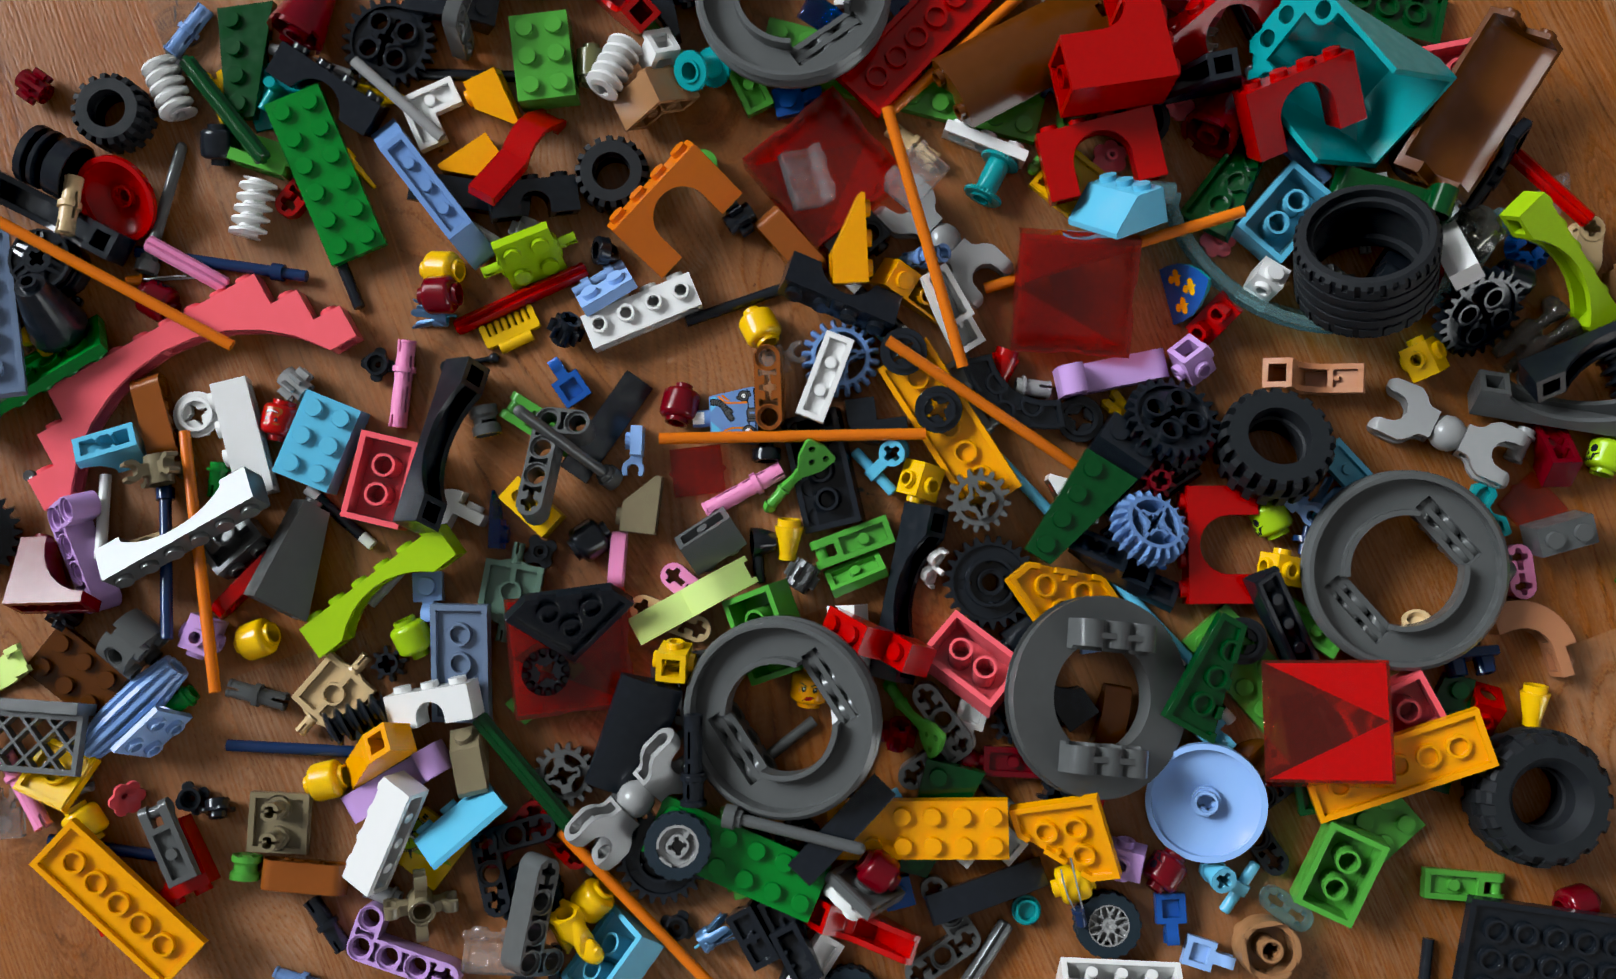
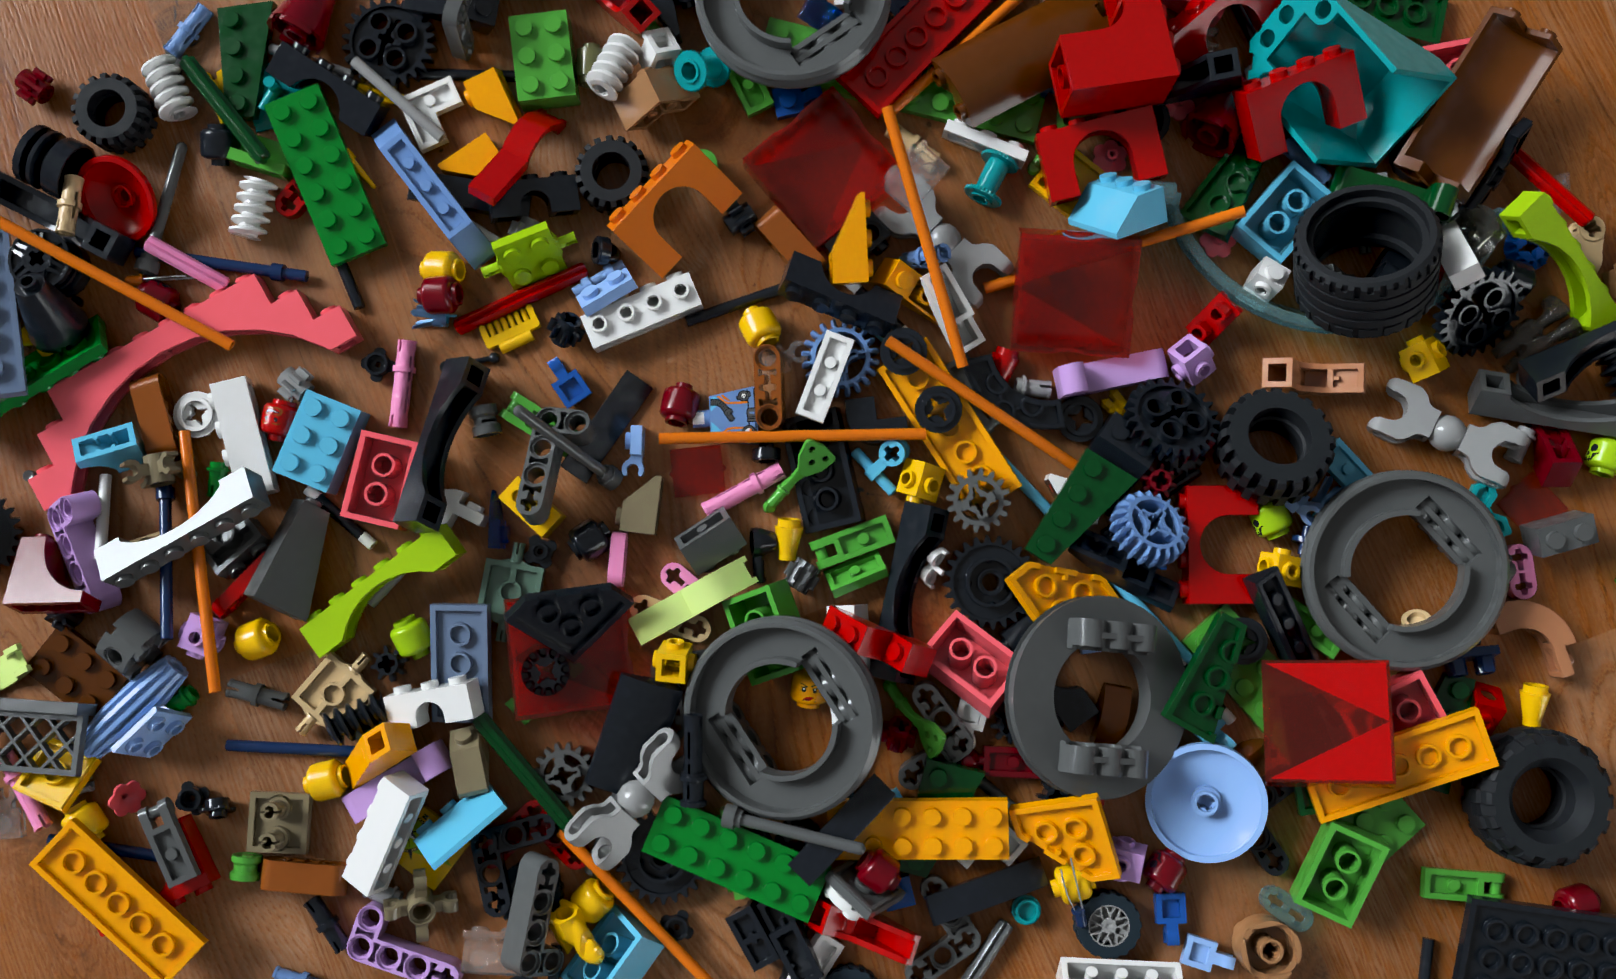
light blue plate [412,571,445,623] -> none
black wheel [644,810,712,881] -> none
flat silver piece [694,912,736,954] -> none
dark grey bar [766,716,818,759] -> none
clear bracket [777,142,836,212] -> none
blue shield [1159,263,1212,325] -> none
medium azure piece [1199,860,1260,914] -> none

